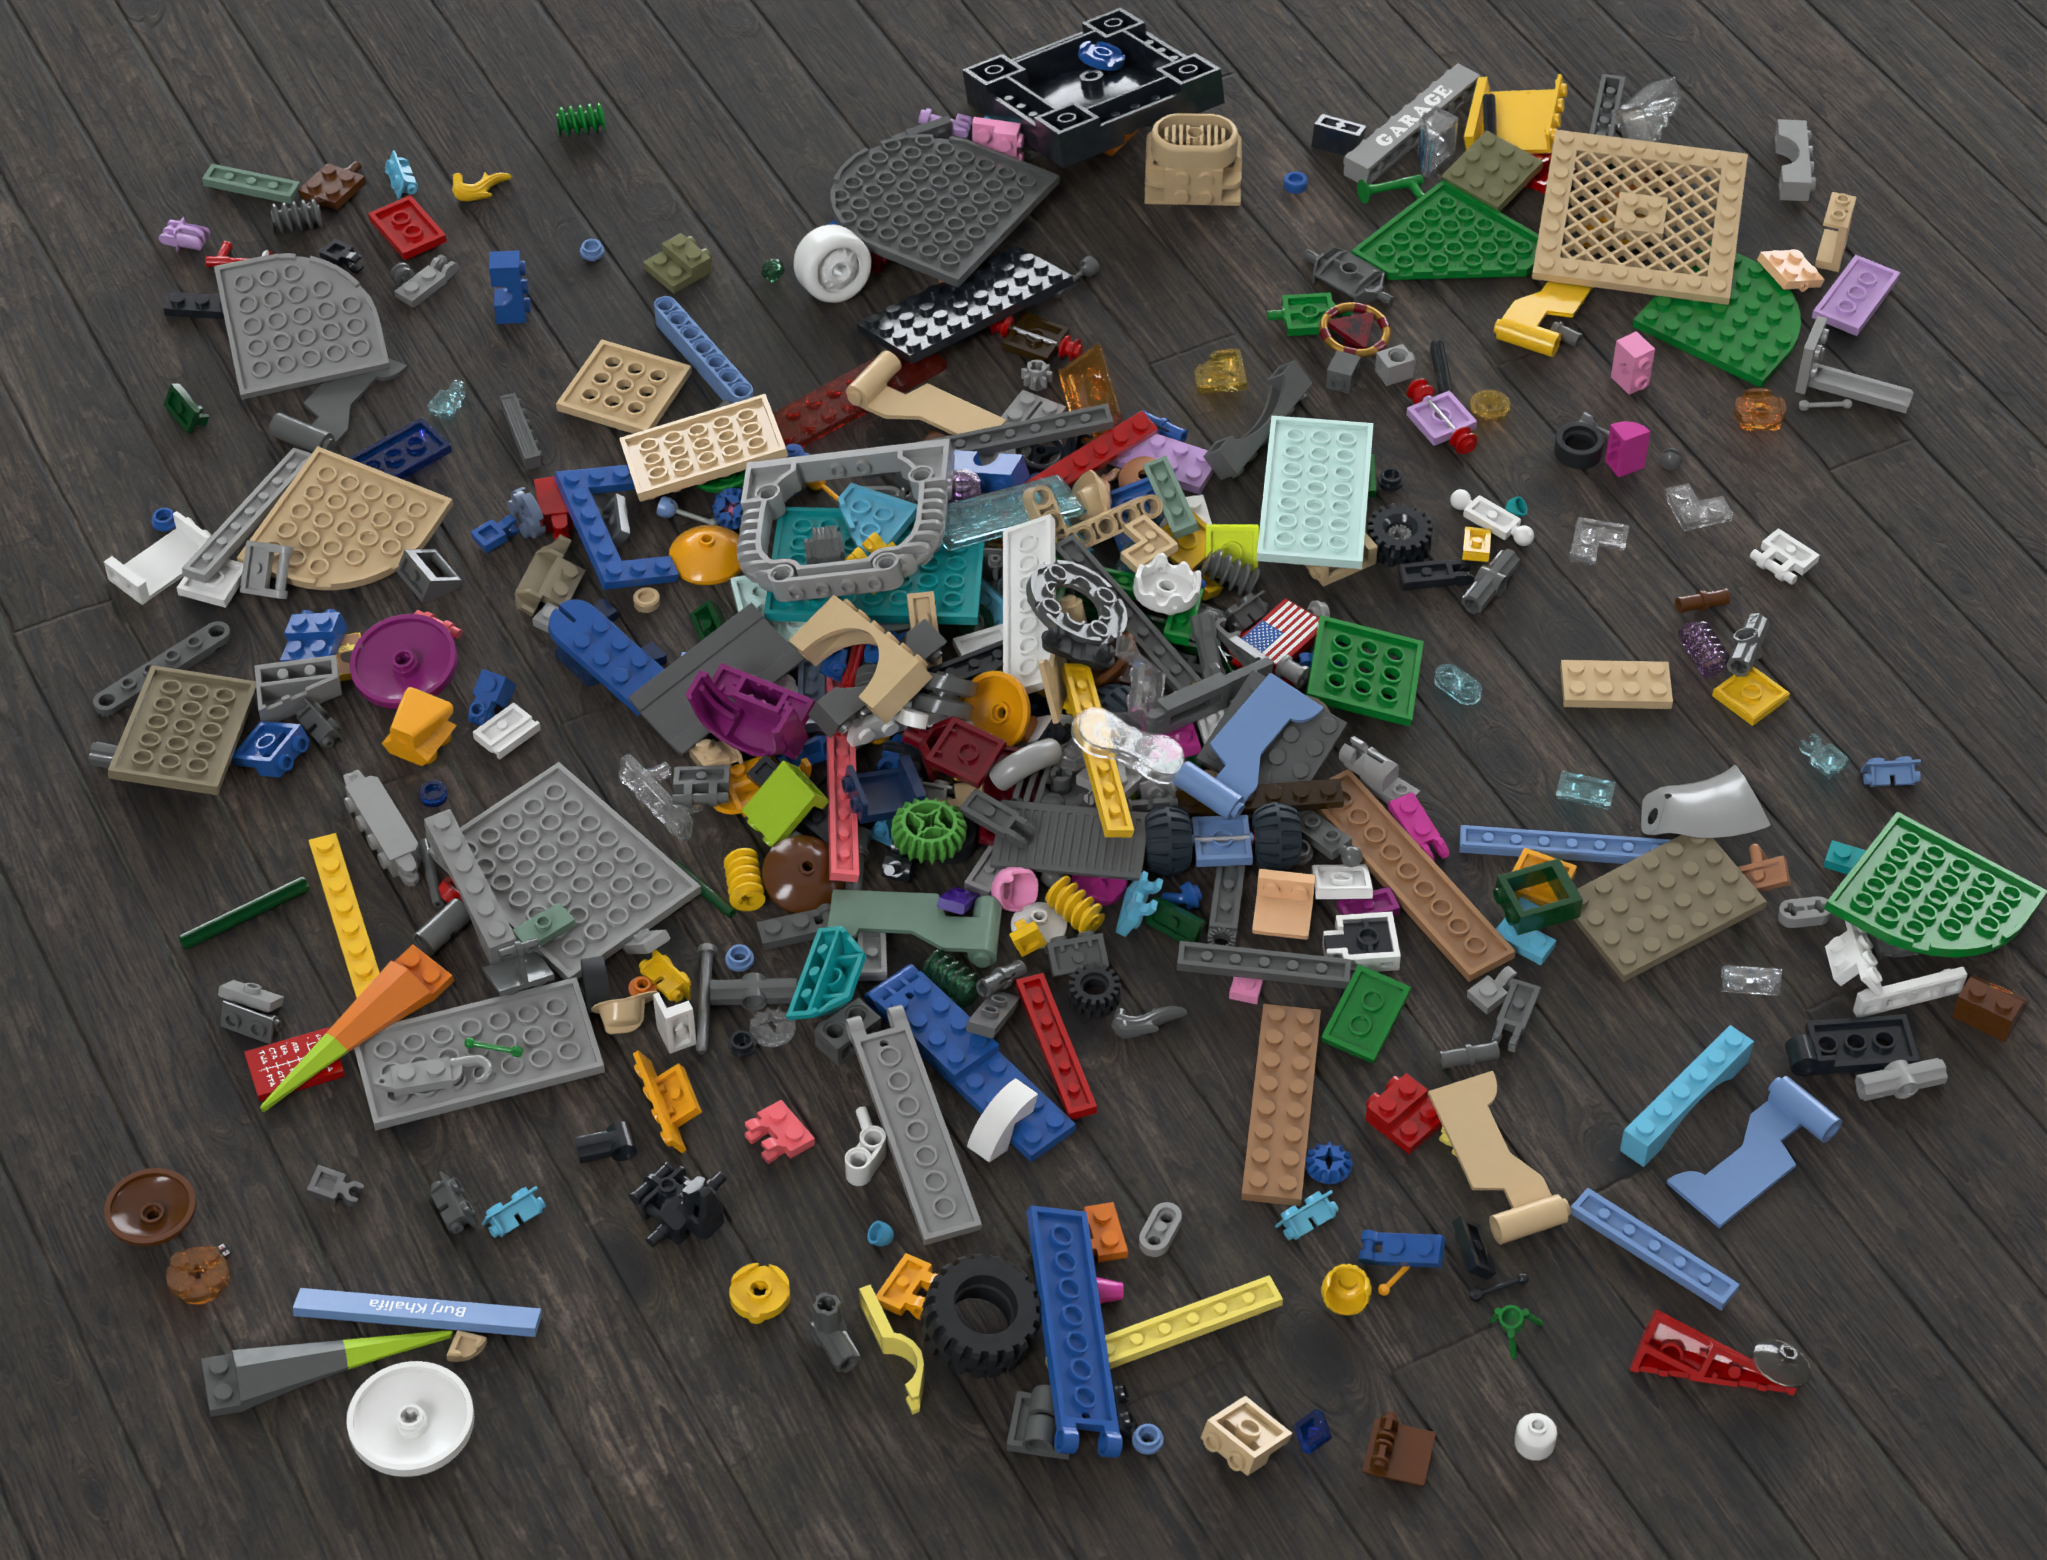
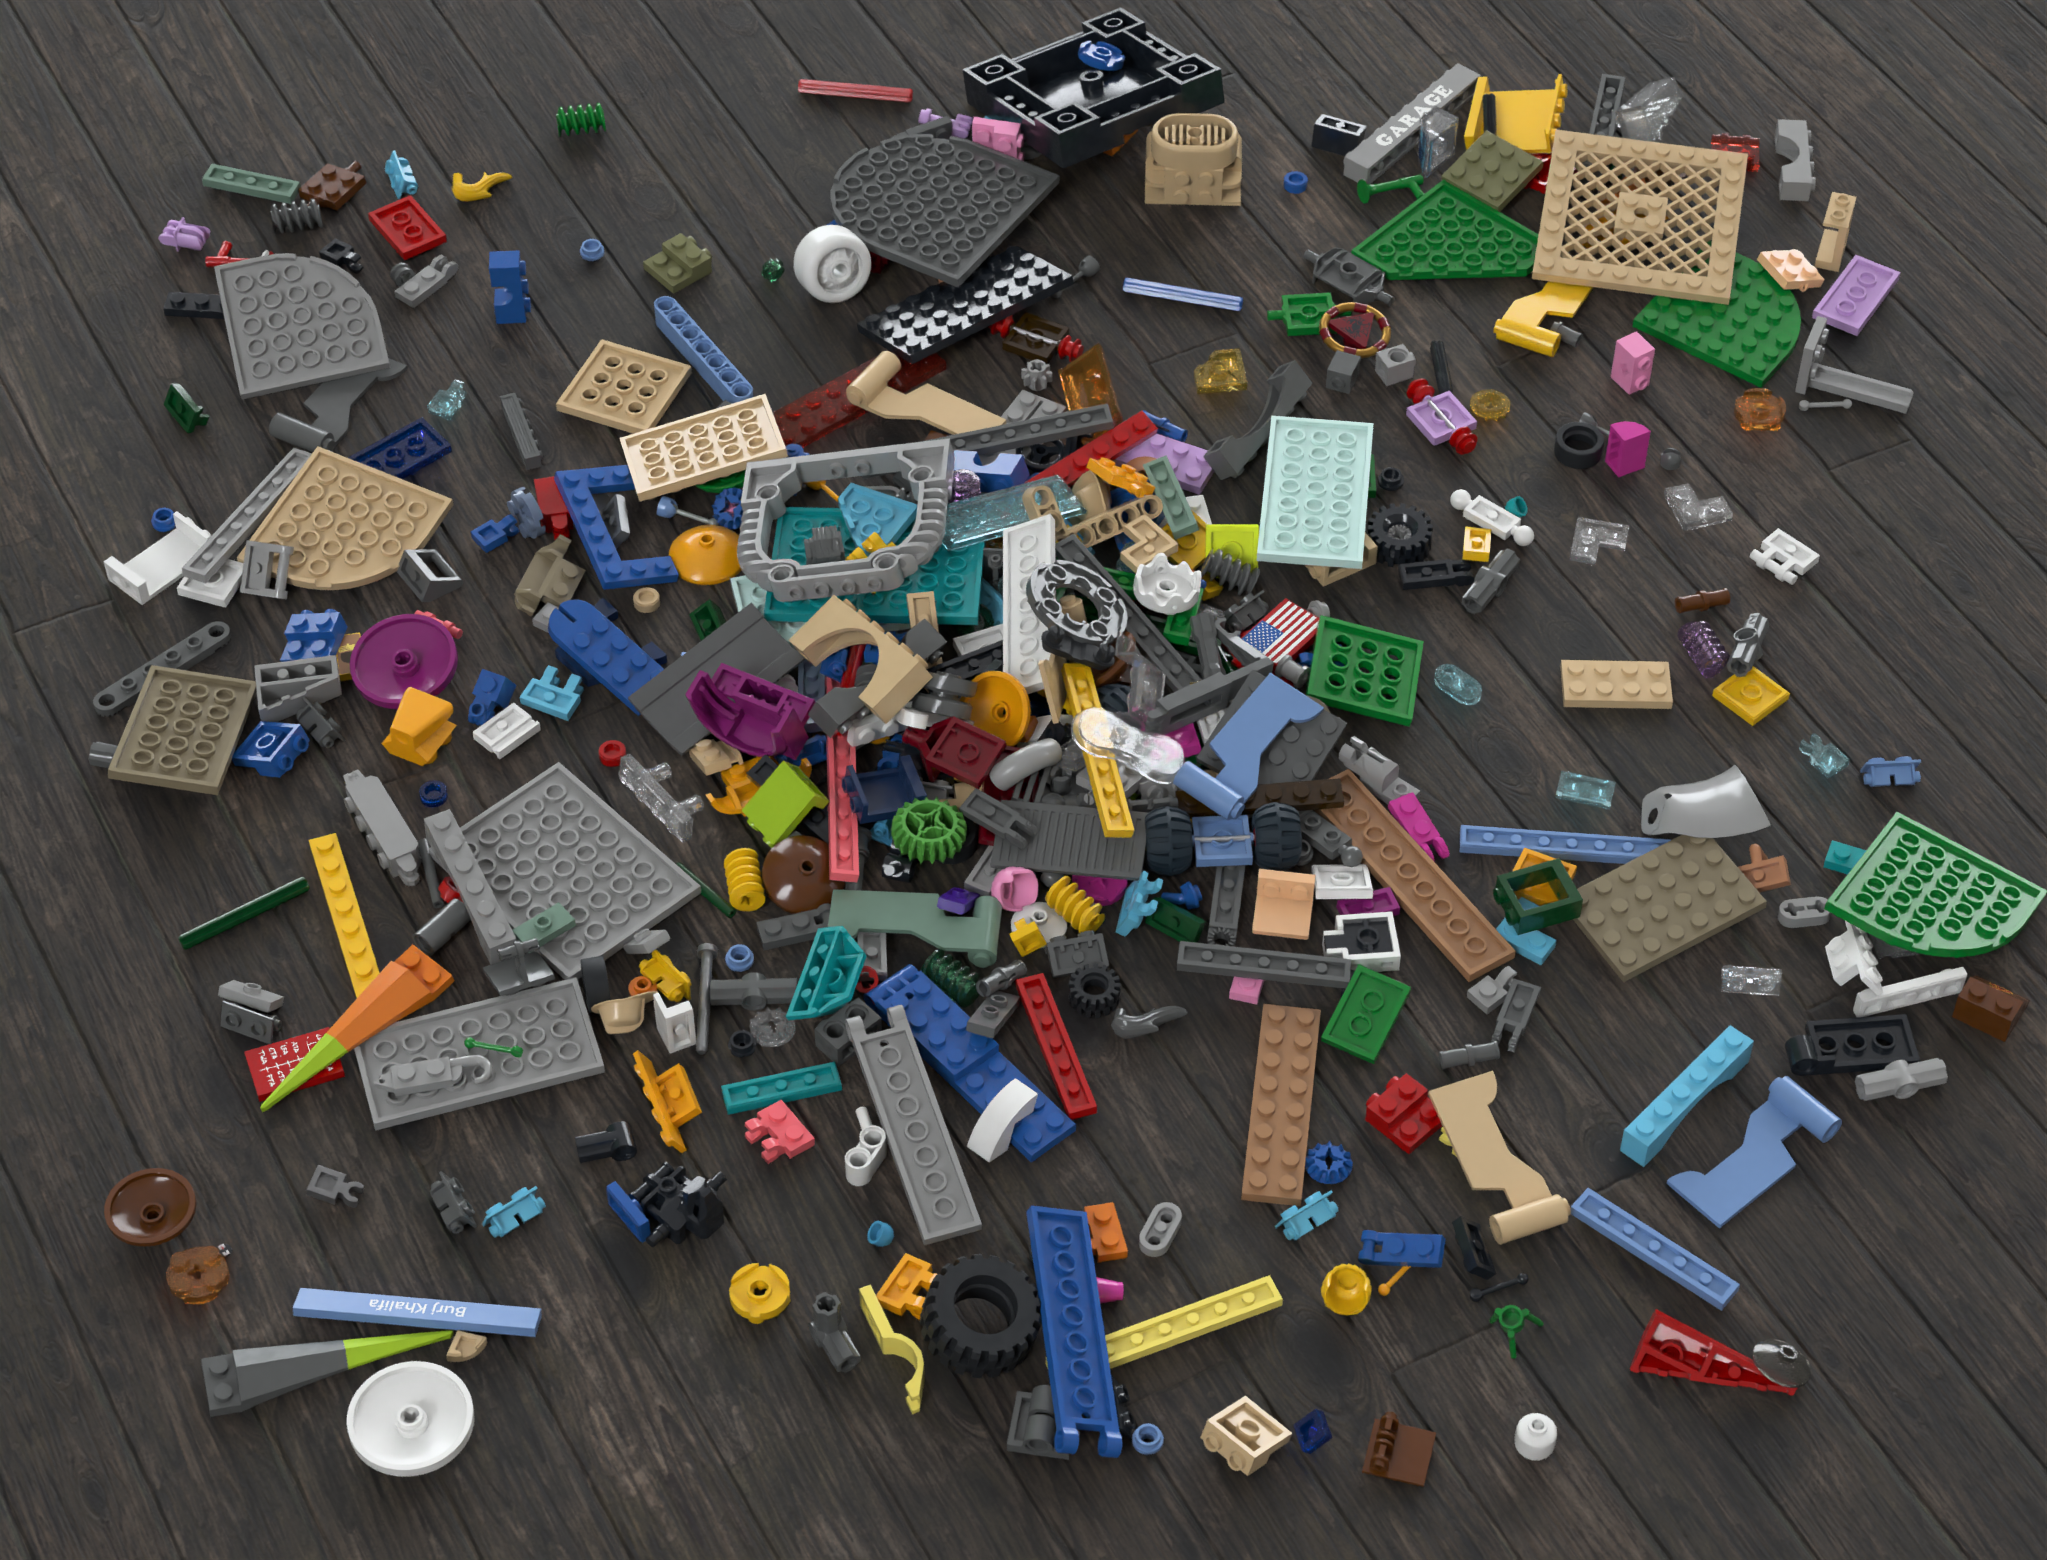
dark grey plate [672,765,731,808] -> none
none -> medium azure plate [519,665,584,721]
none -> red tile [599,740,627,767]
none -> blue plate [606,1181,651,1243]
none -> teal tile [721,1062,842,1115]
none -> axle [798,79,913,103]
none -> red bush [856,966,879,993]
none -> light orange plate [1086,457,1156,498]
none -> axle [1123,277,1243,311]
none -> clear red plate [1711,133,1760,172]

